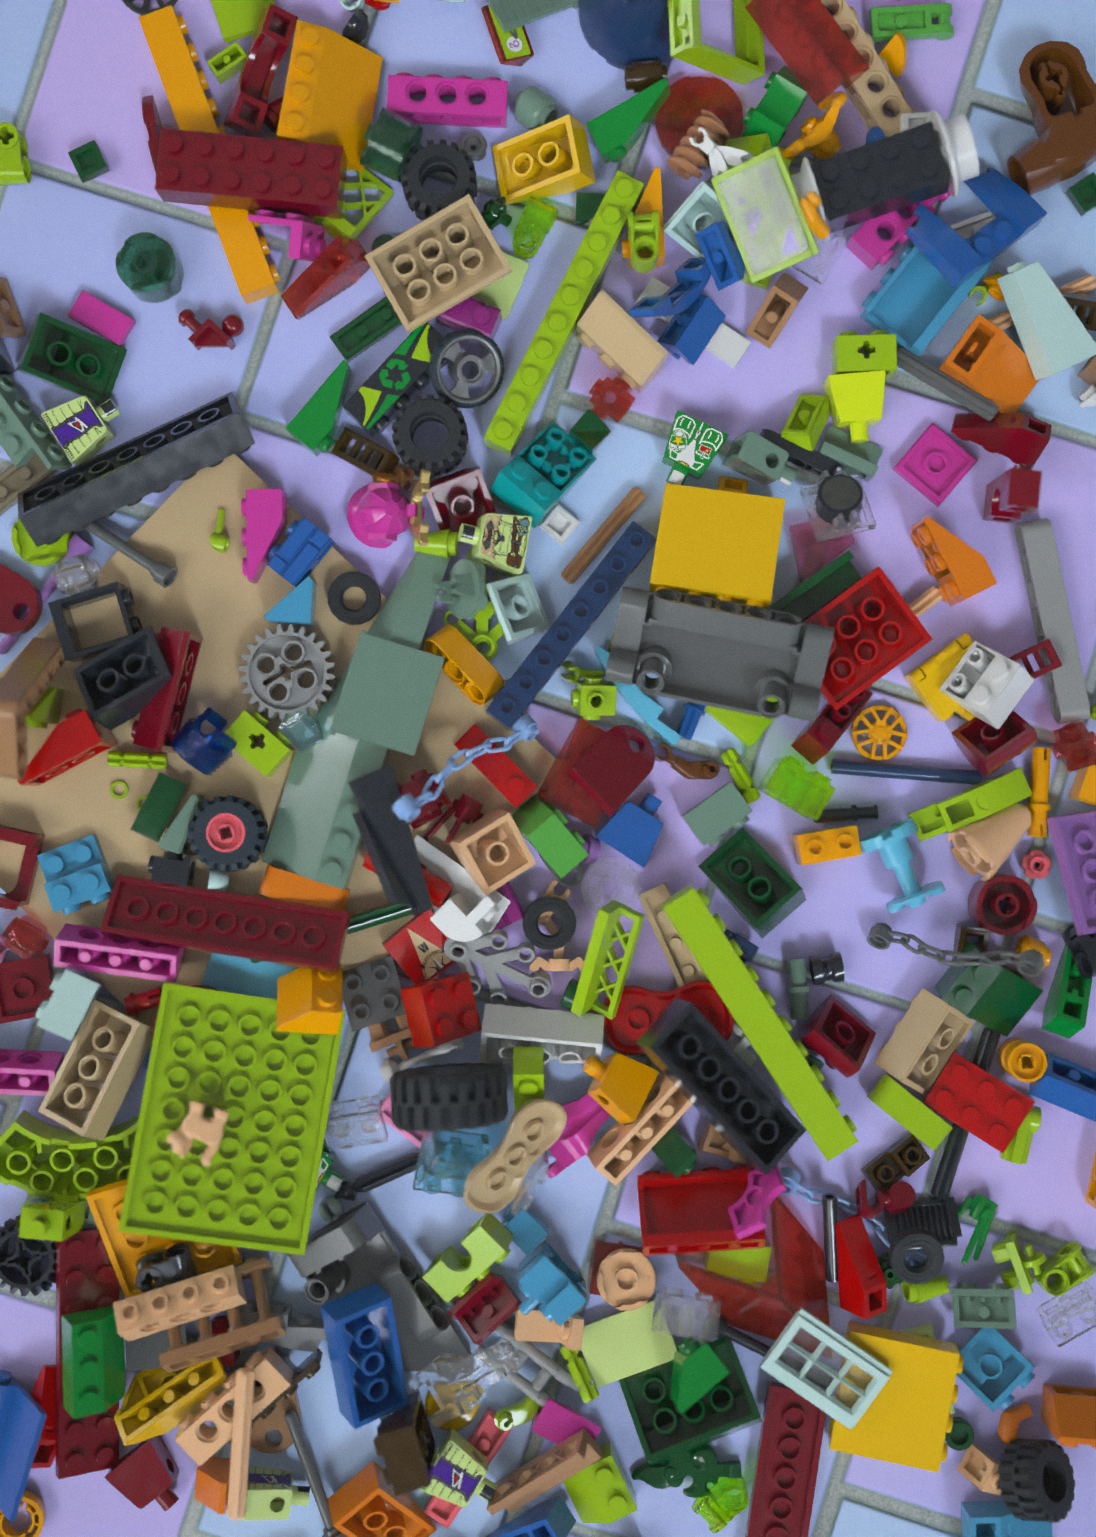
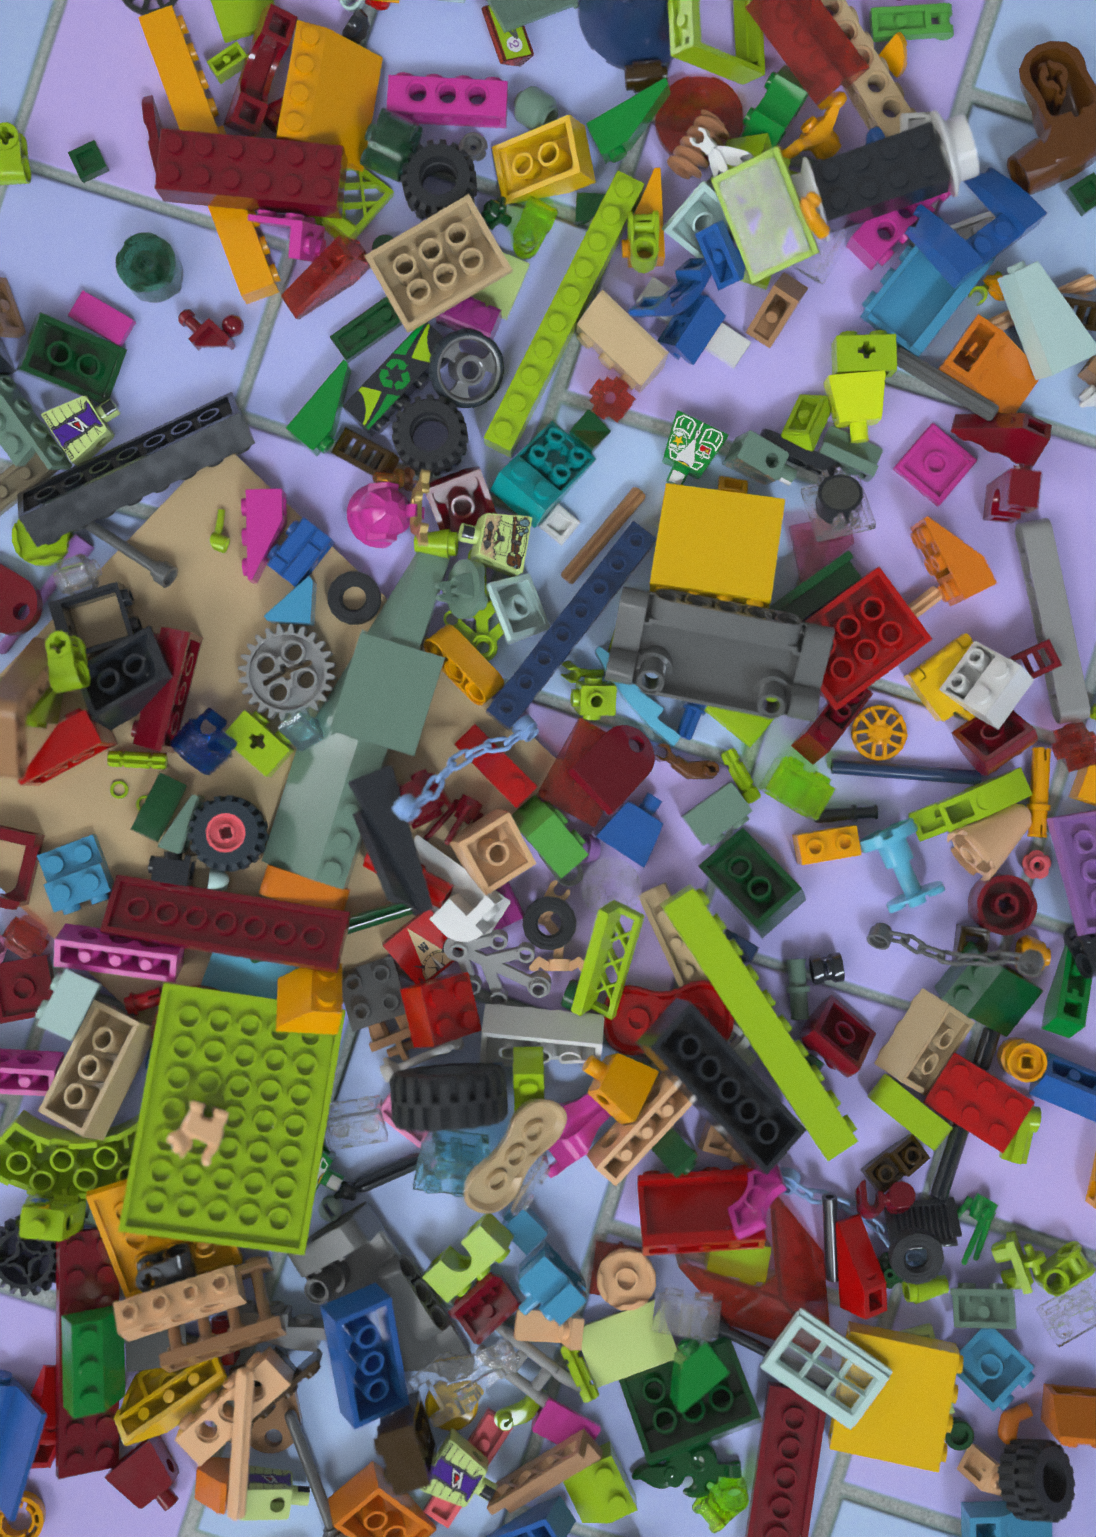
none -> lime piece [45,631,90,693]

